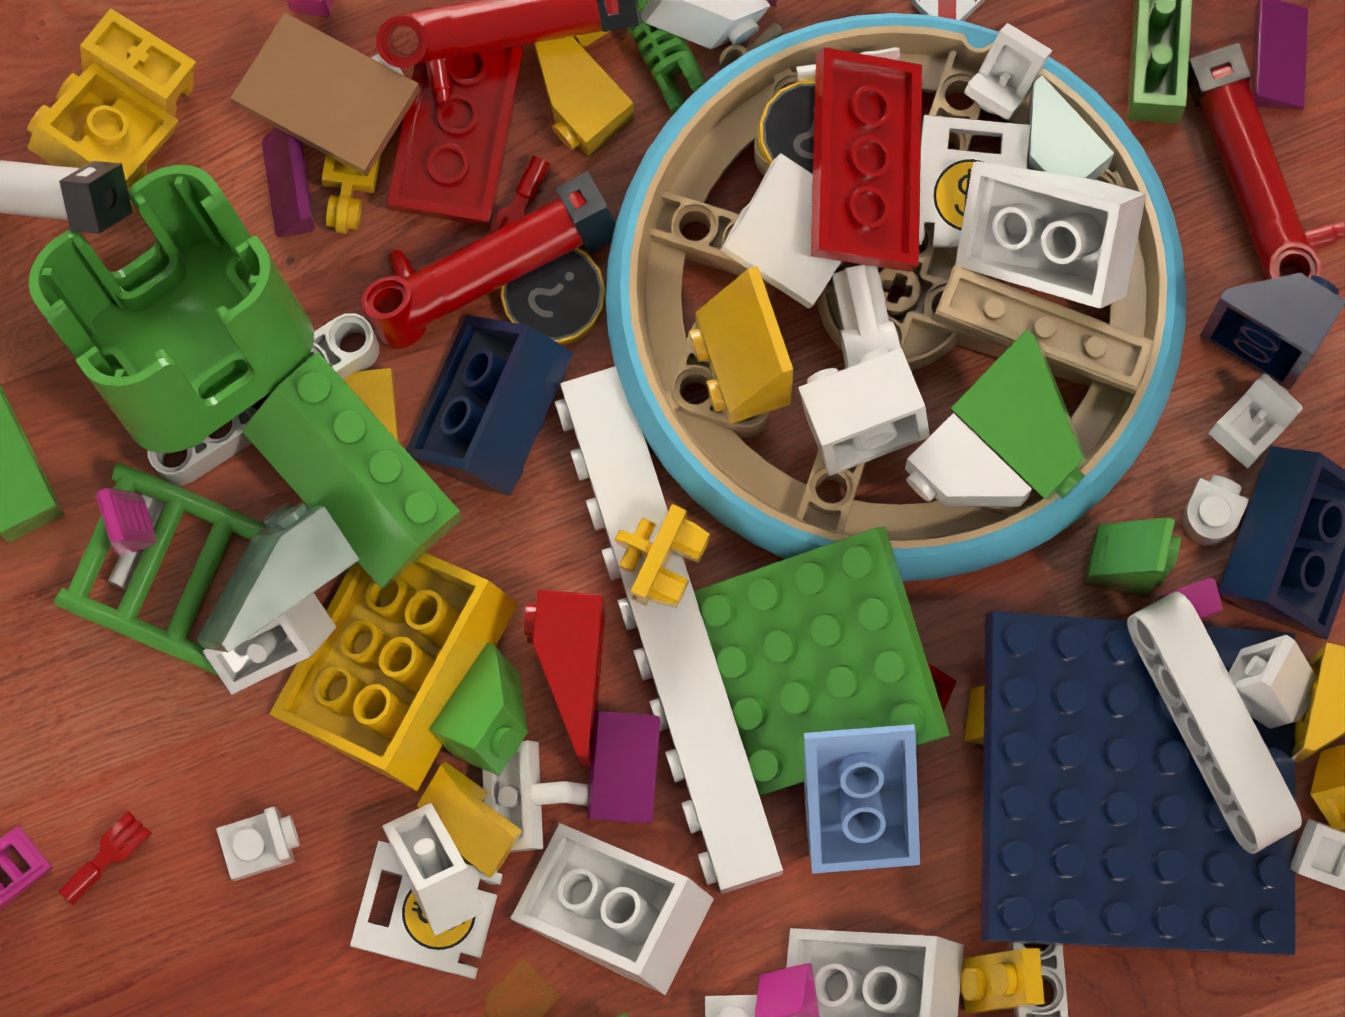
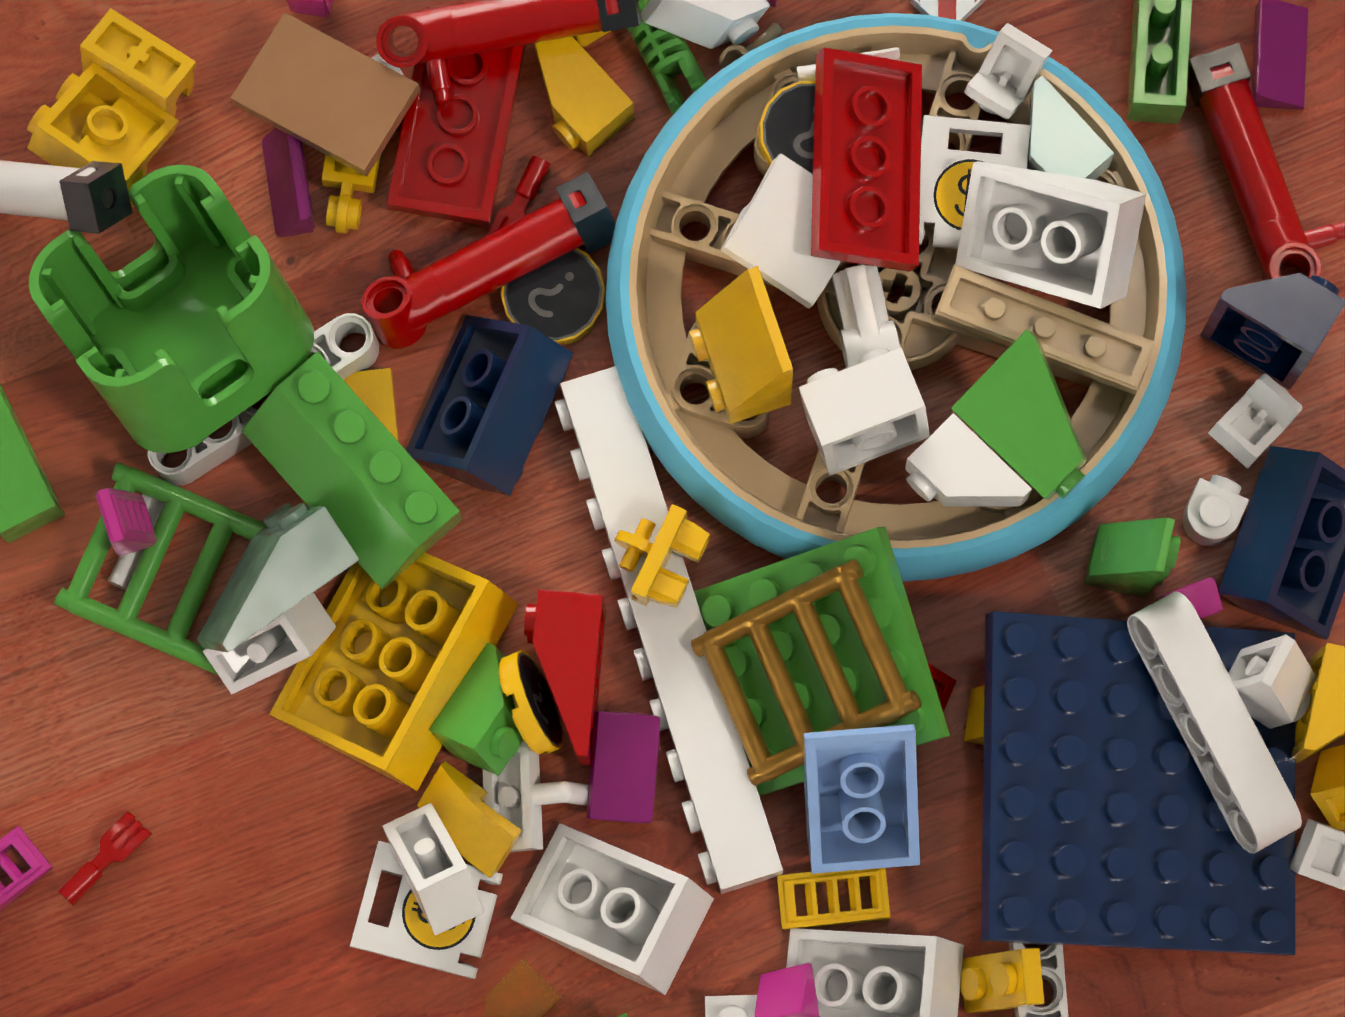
white bracket [216,806,300,881] -> none
none -> tile [498,650,564,755]
none -> pearl gold bar [691,559,922,786]
none -> yellow slope [777,868,890,930]

